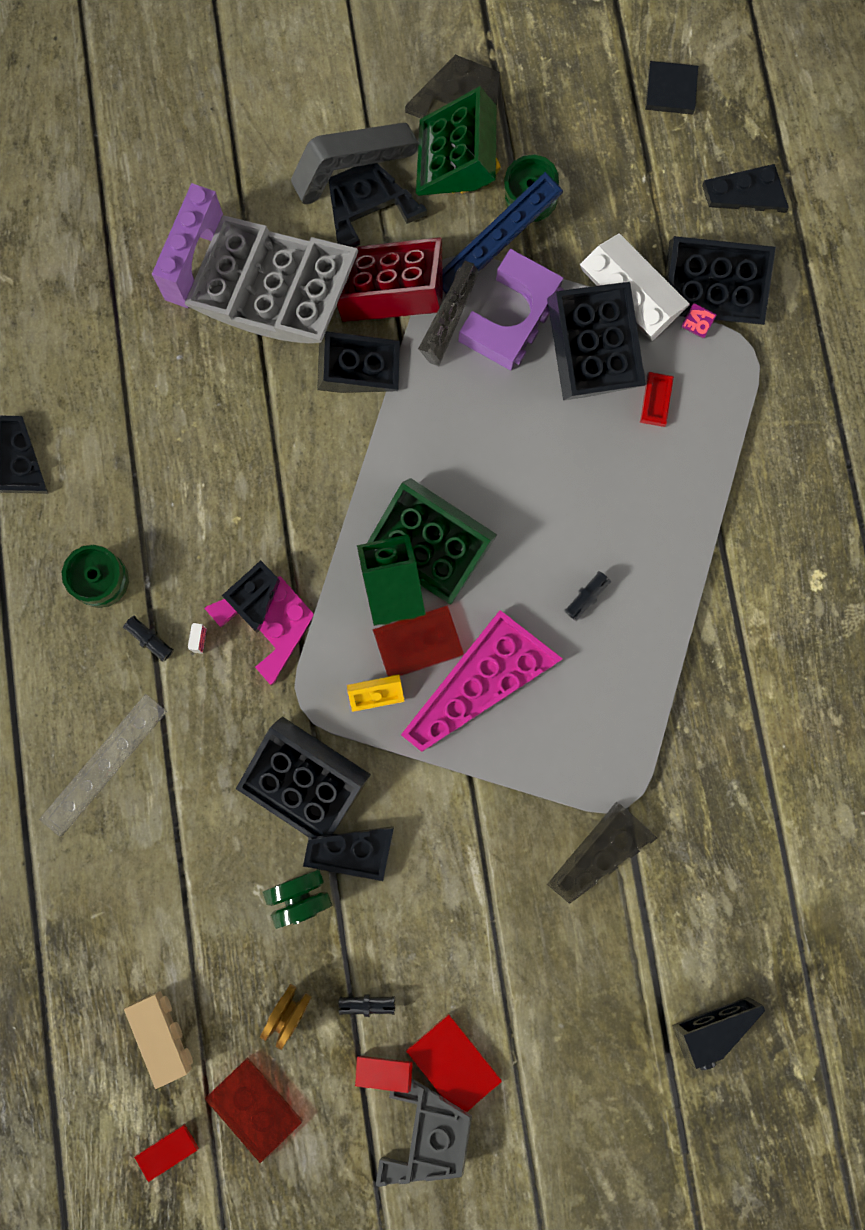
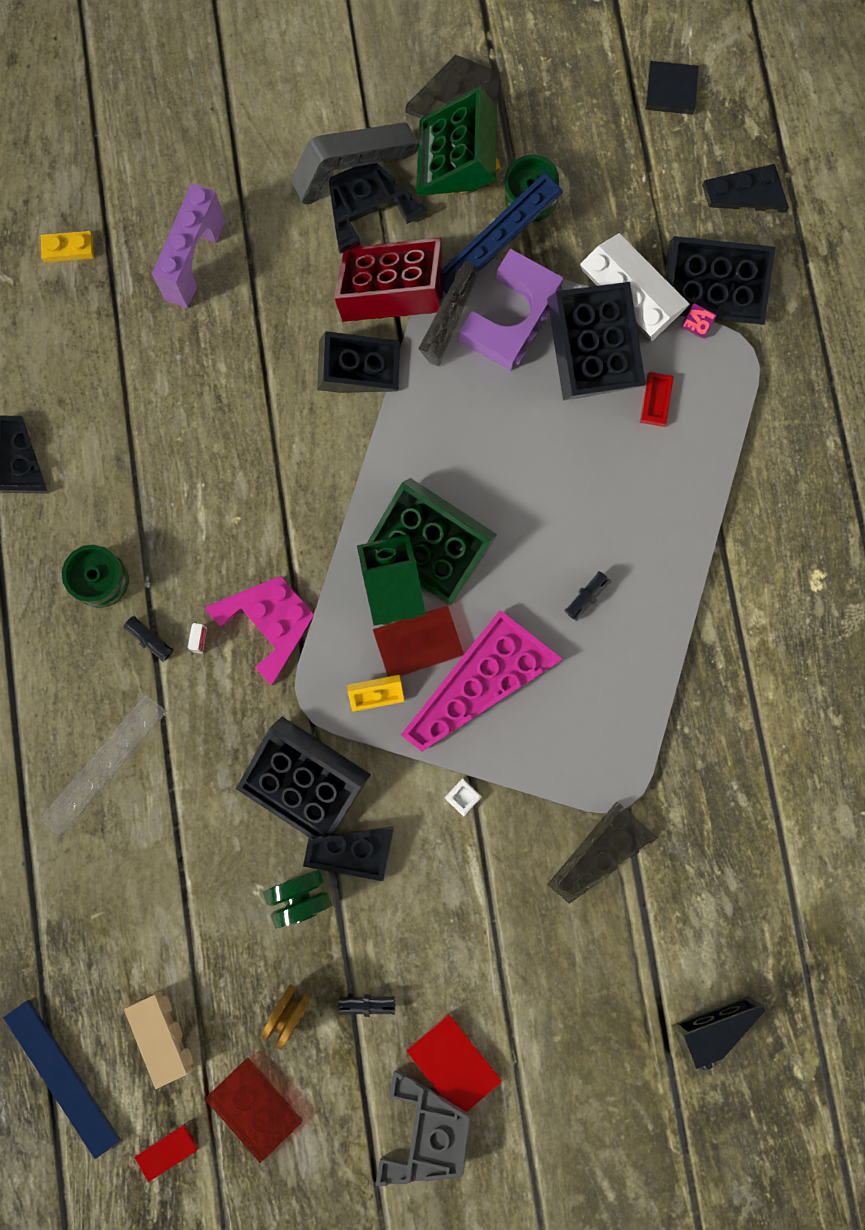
light grey slope [185,215,358,343] -> none
black wing [221,560,280,633] -> none
red tile [355,1056,413,1093] -> none
none -> dark blue tile [3,1000,121,1159]
none -> yellow plate [41,231,94,263]
none -> white tile [444,778,482,816]

